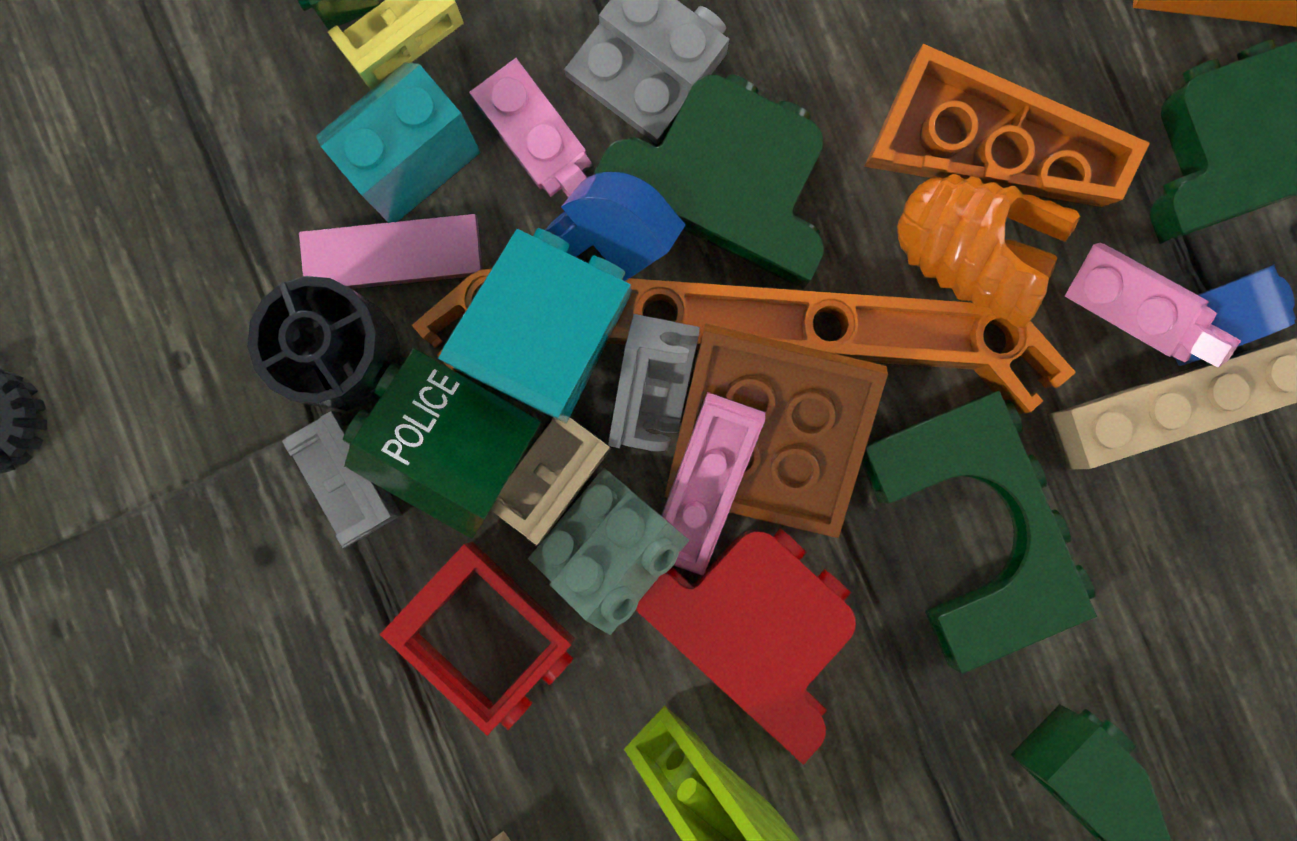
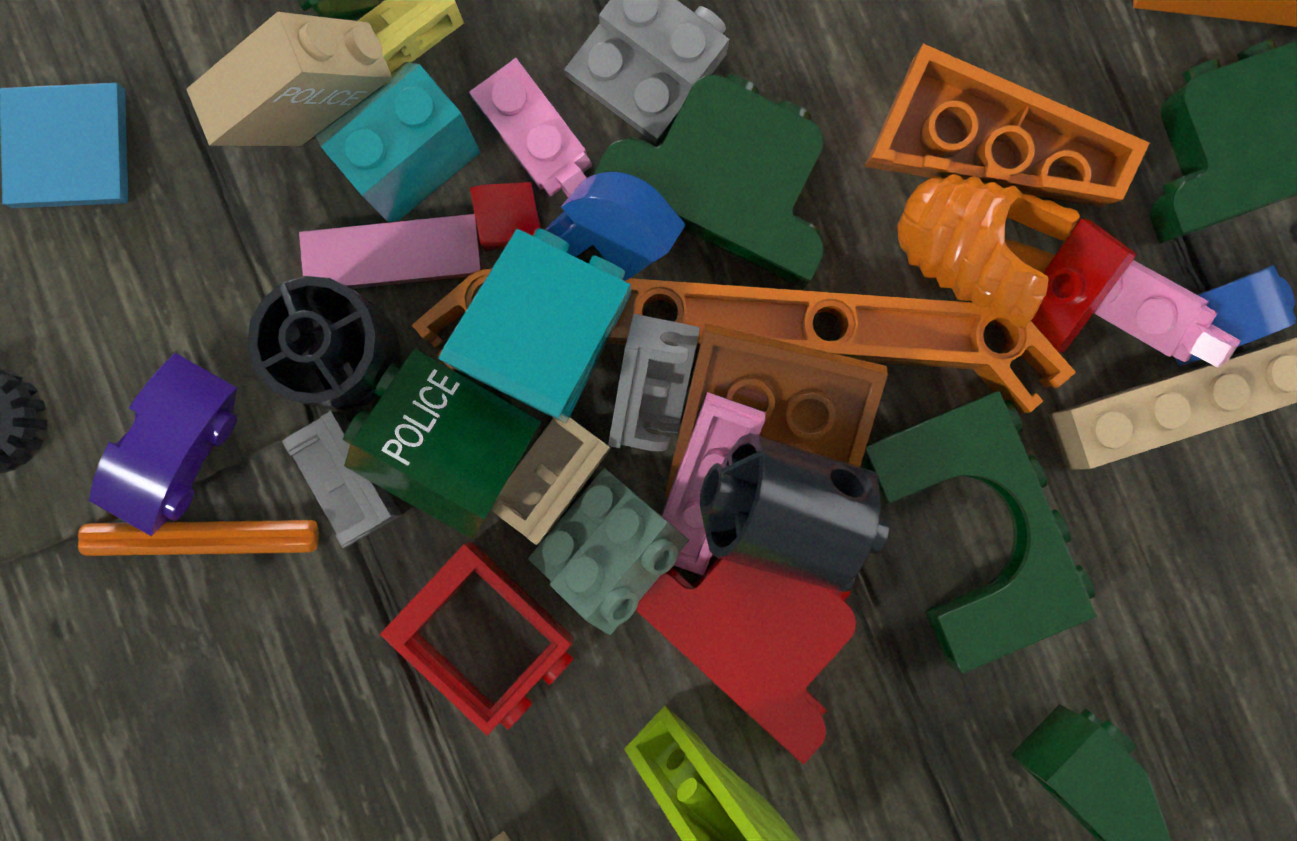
none -> dark azure tile [0,83,128,208]
none -> orange axle [78,520,319,556]
none -> dark purple brick [89,353,237,536]
none -> tan brick [186,12,392,146]
none -> red slope [470,182,541,252]
none -> black cylinder [700,433,889,593]
none -> red plate [1031,219,1137,353]

